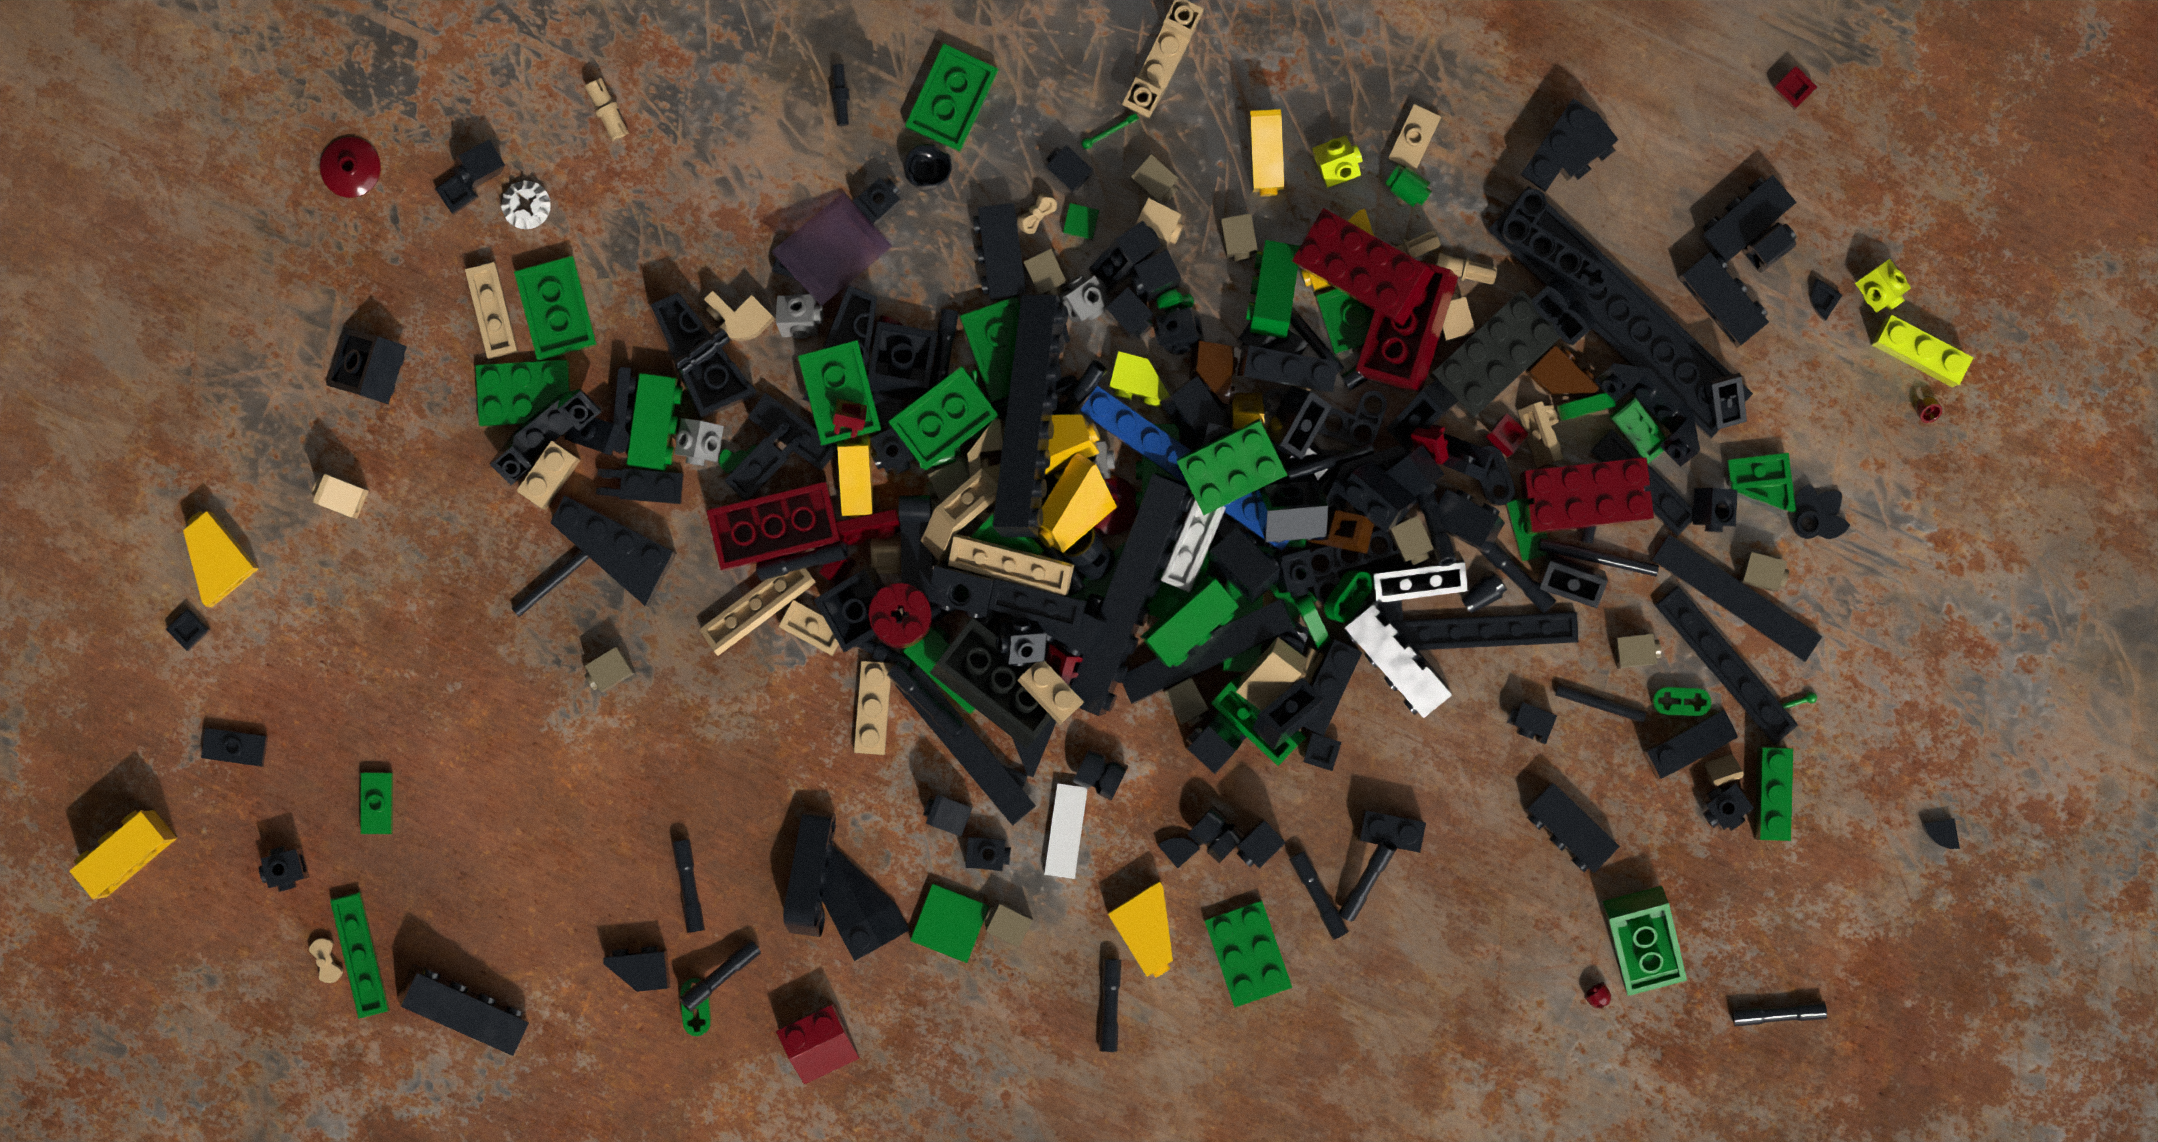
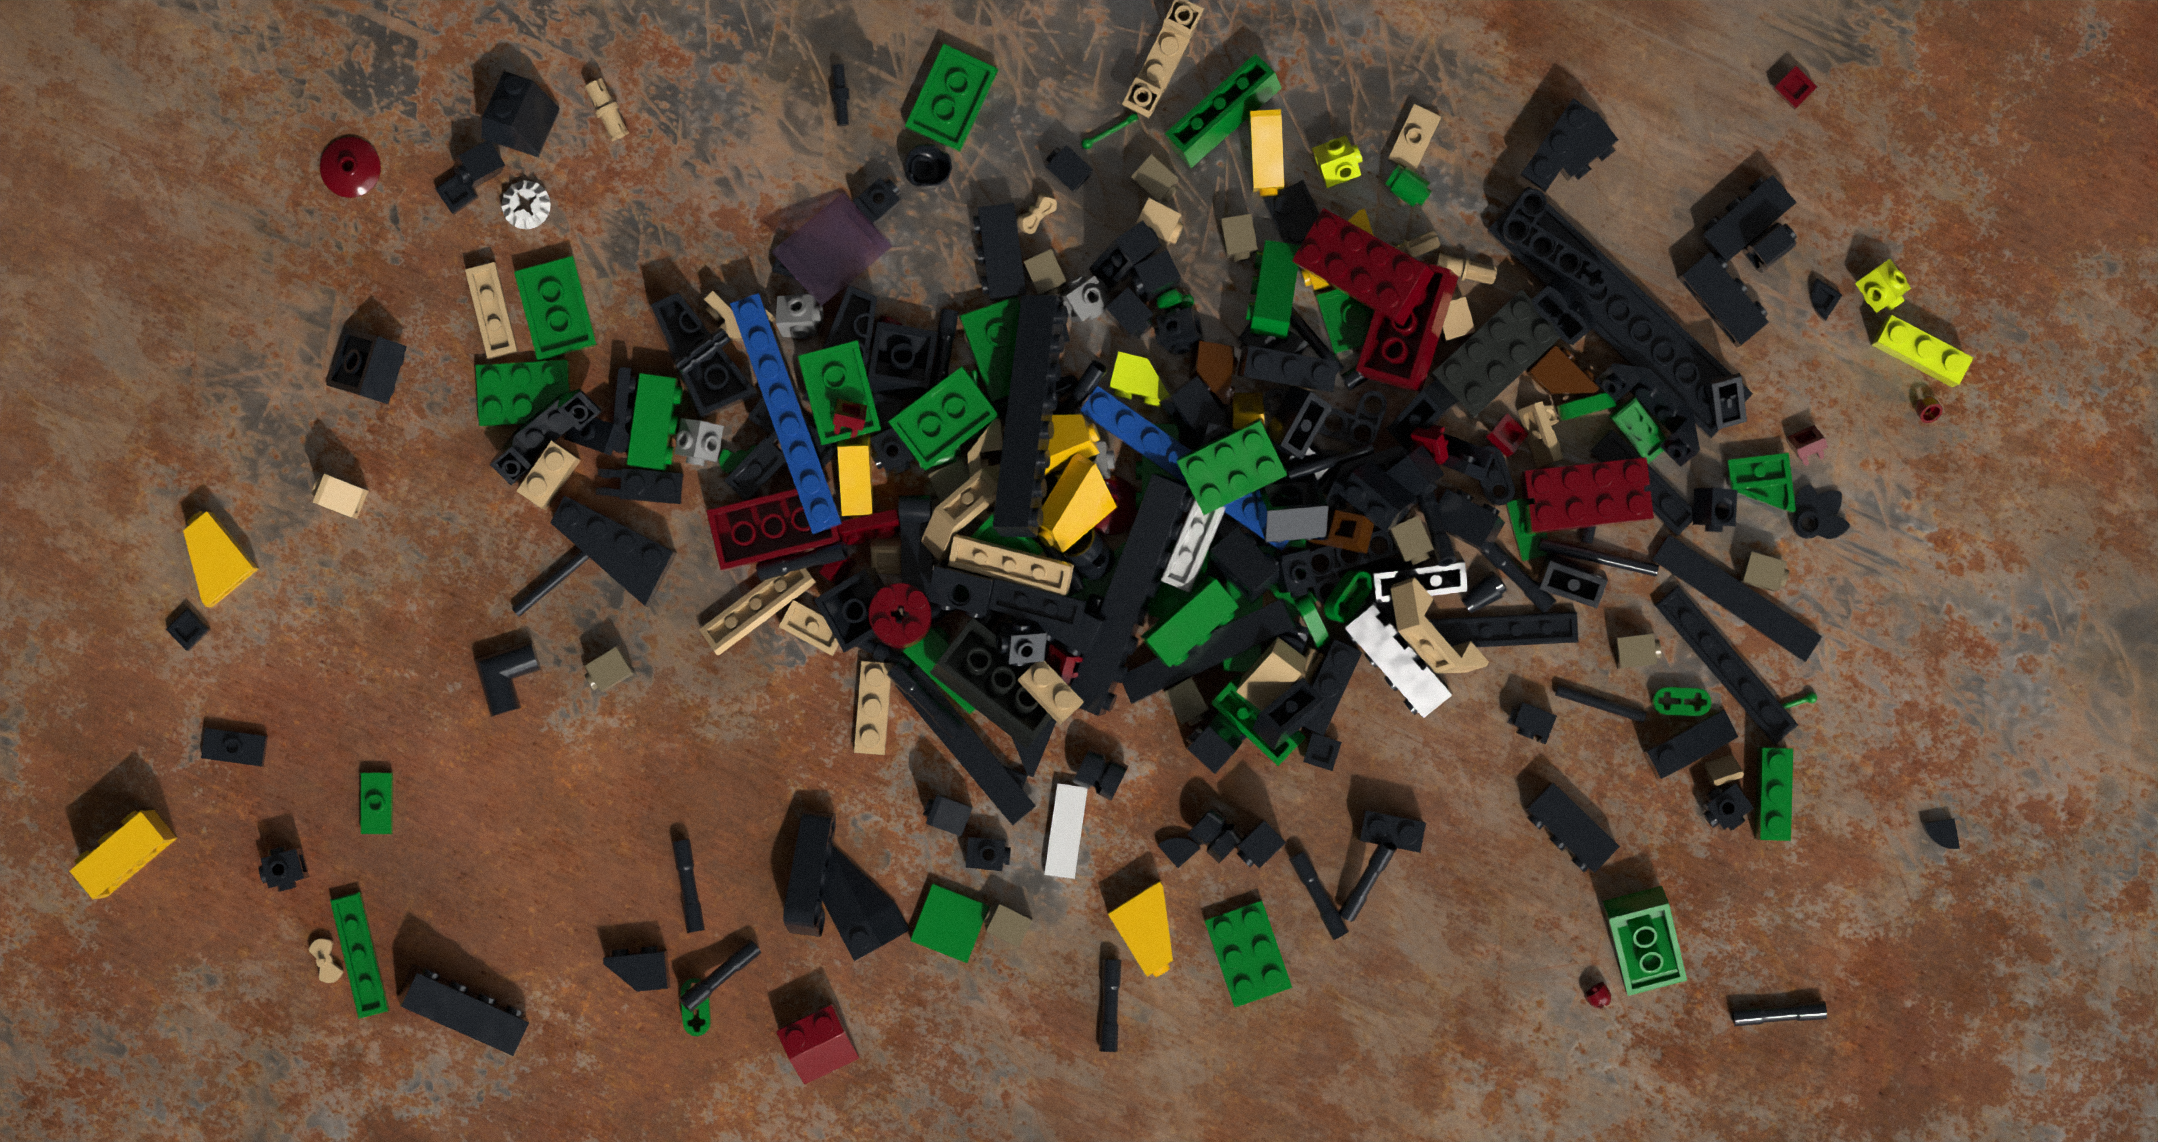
green tile [1063,203,1100,241] -> none
none -> black brick [473,641,542,717]
none -> black slope [481,71,560,158]
none -> blue plate [730,293,842,534]
none -> green brick [1164,53,1282,168]
none -> black plate [1263,180,1320,246]
none -> tan slope [1391,577,1489,673]
none -> tile [1786,425,1828,466]

